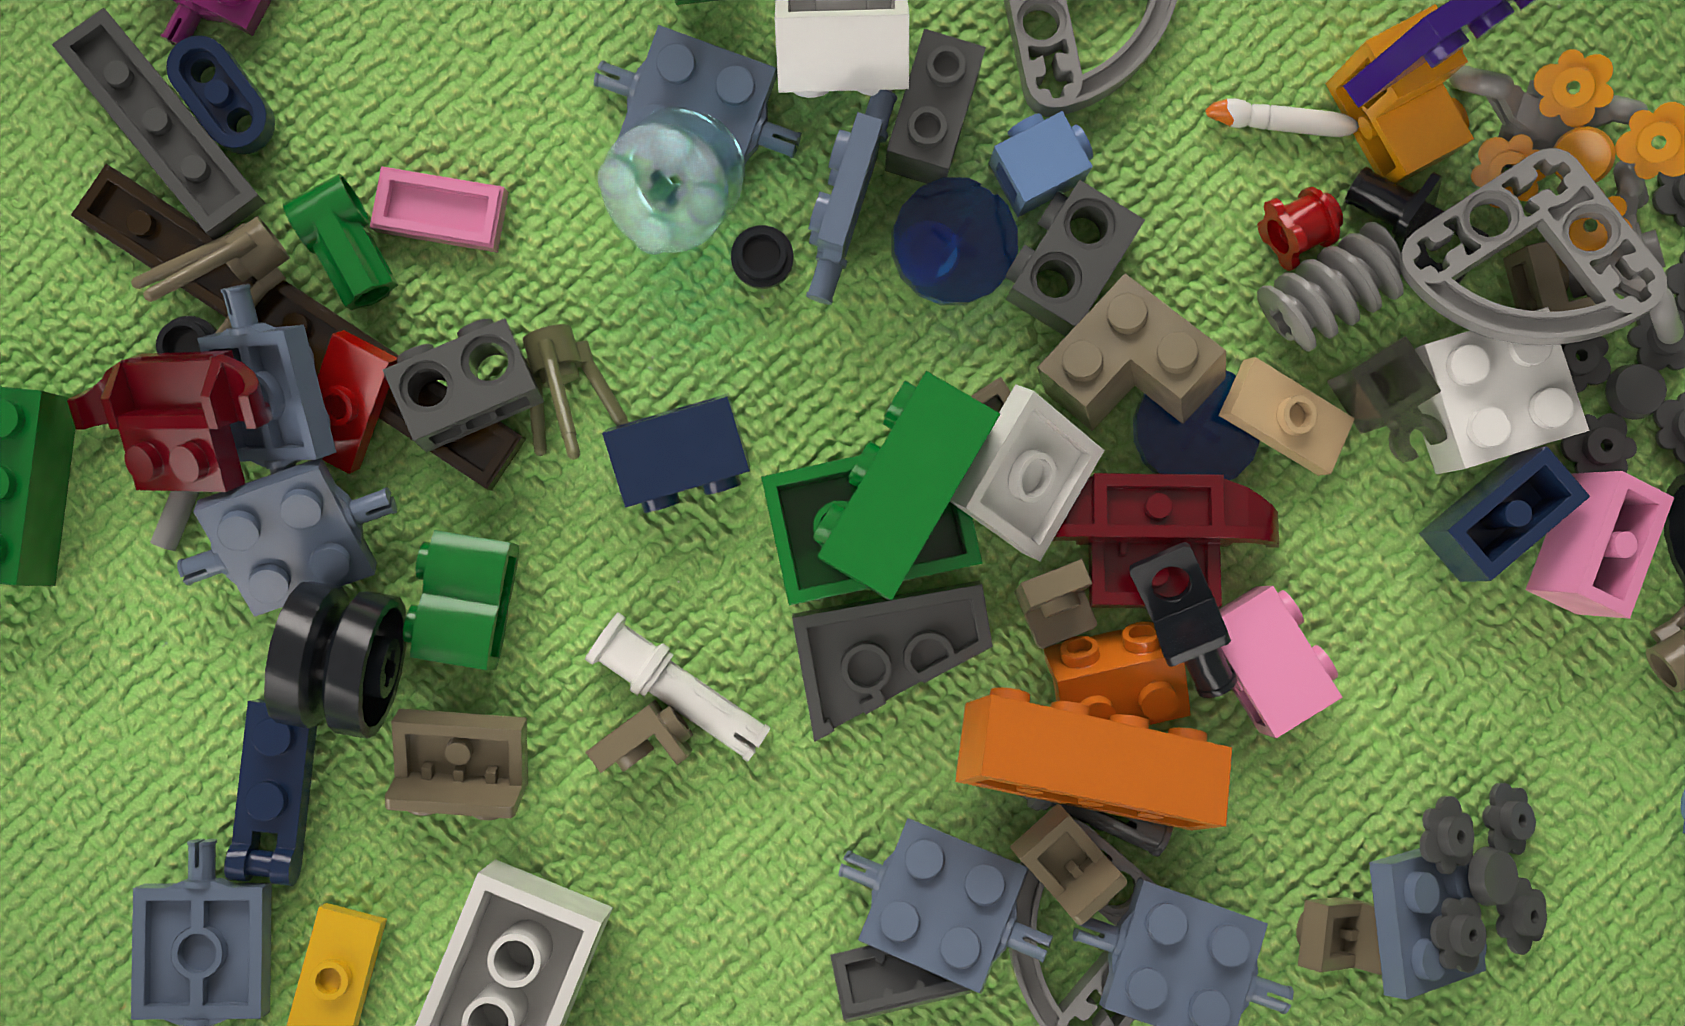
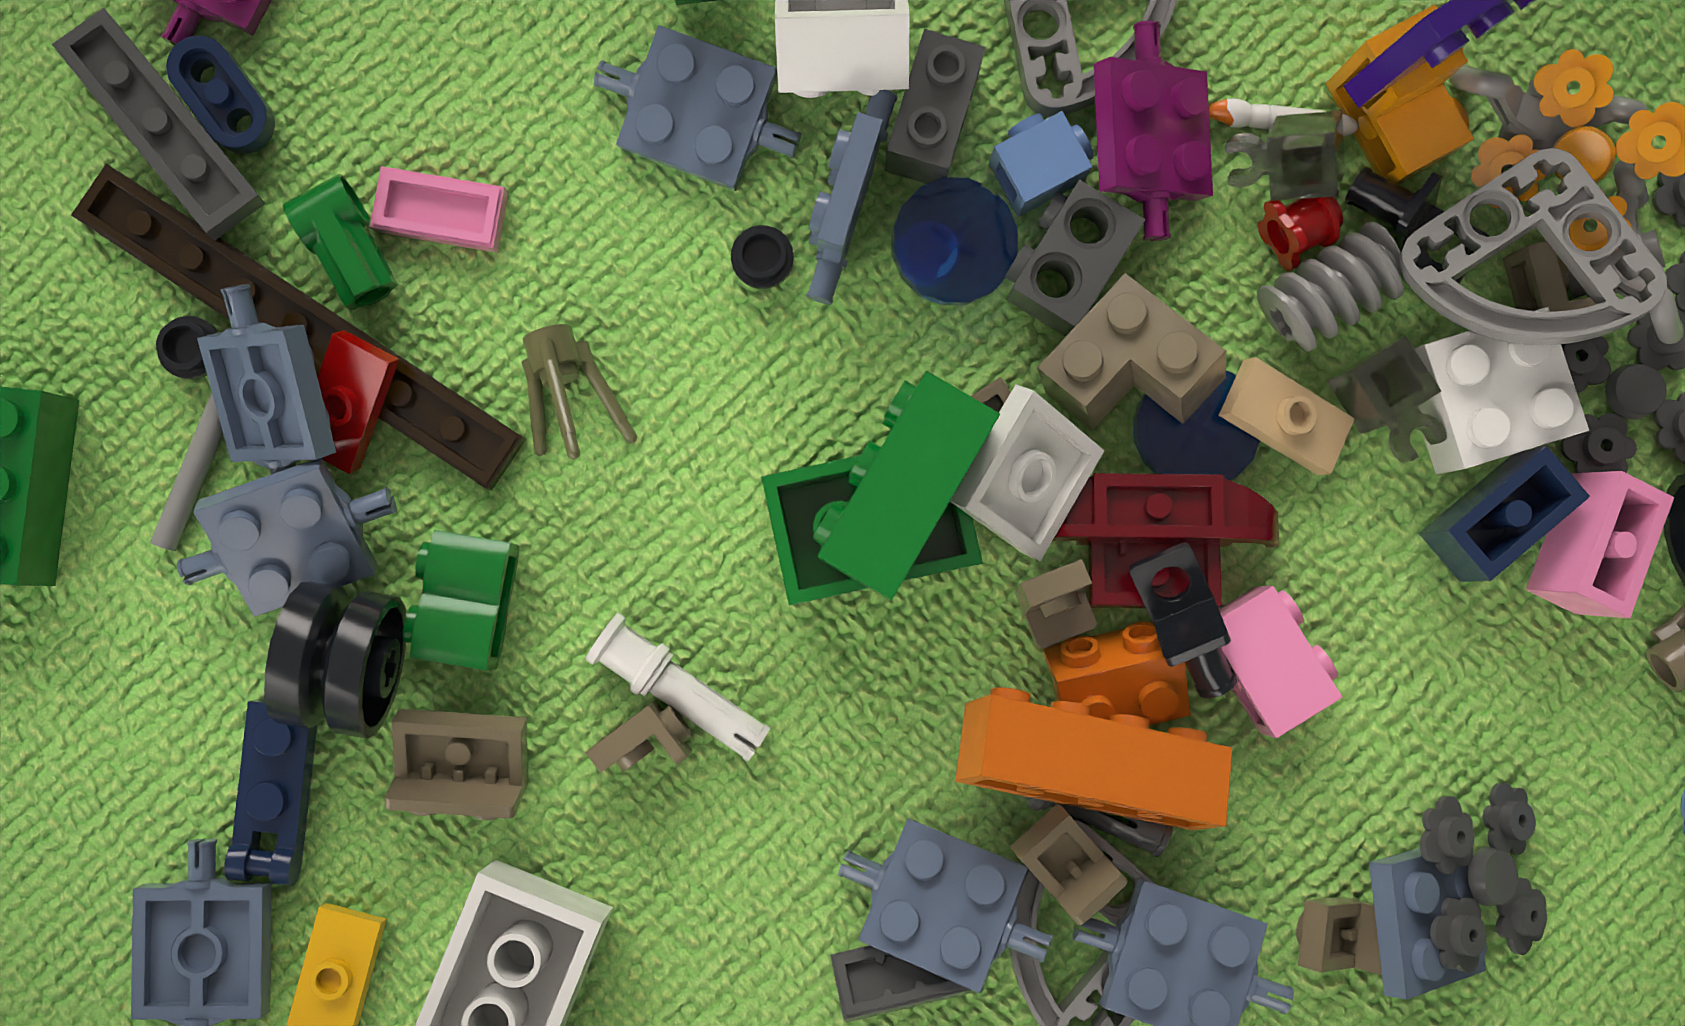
dark red plate [67,350,273,492] -> none
dark tan plant [131,216,290,333] -> none
dark grey brick [383,318,544,453] -> none
clear light blue brick [598,106,745,255] -> none
dark blue brick [602,393,750,513] -> none
dark grey wing [792,580,993,742] -> none
none -> magenta plate [1094,20,1213,241]
none -> clear smoke brick [1225,110,1345,201]

